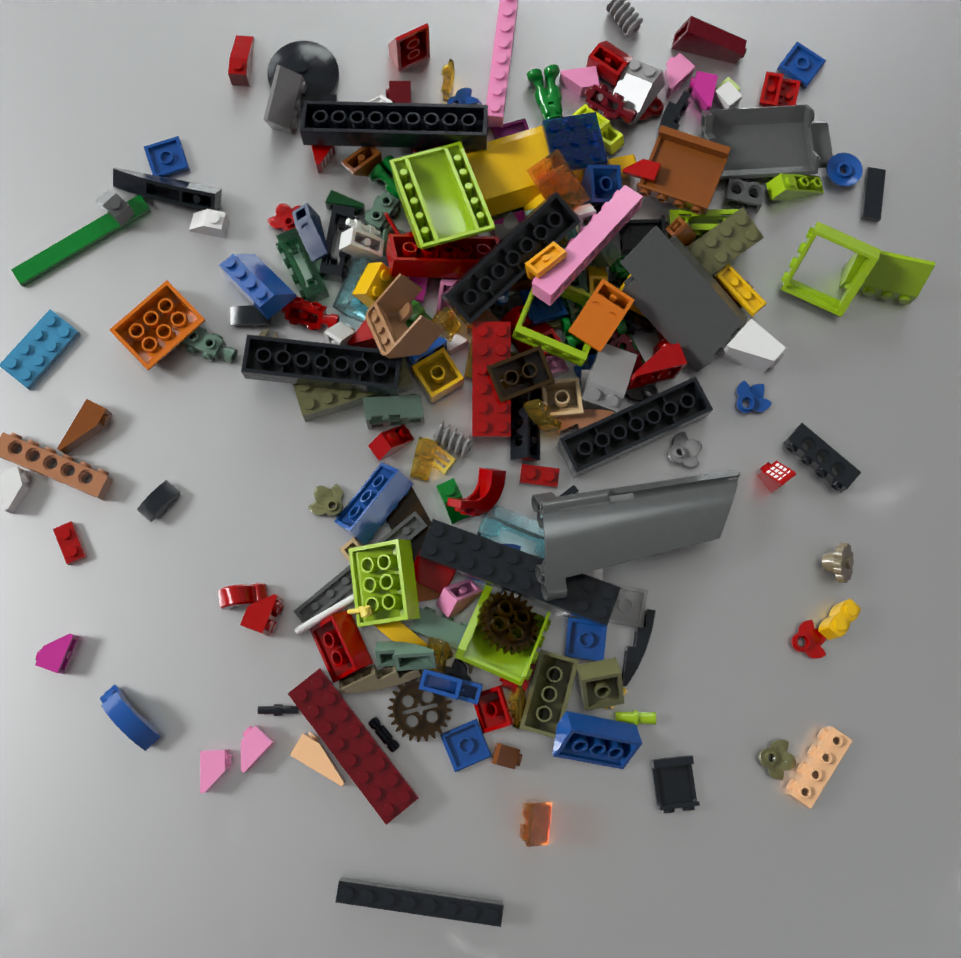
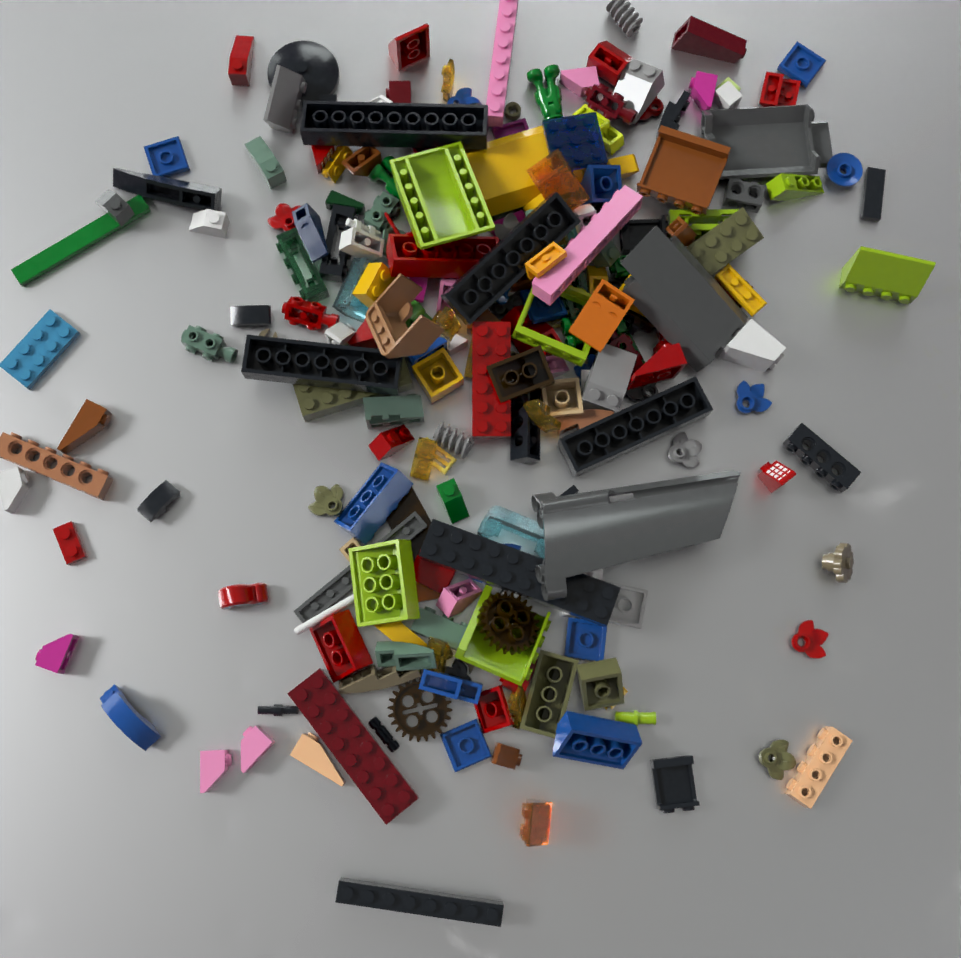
orange slope [109,280,206,371] -> none
blue slope [219,254,297,319] -> none
red slope [240,594,284,636] -> none
light yellow hand [347,605,373,618] -> none
red arch [447,468,506,516] -> none
red plate [519,464,560,488] -> none
red tile [622,159,661,183] -> none
black slope [622,609,656,687] -> none
bright pink slope [665,53,695,98] -> none
lime window [780,221,881,317] -> none
yellow brick [818,599,861,640] -> none
none -> sand green slope [244,136,287,189]
none -> yellow hinge [321,146,353,183]
none -> olive bush [505,102,521,121]

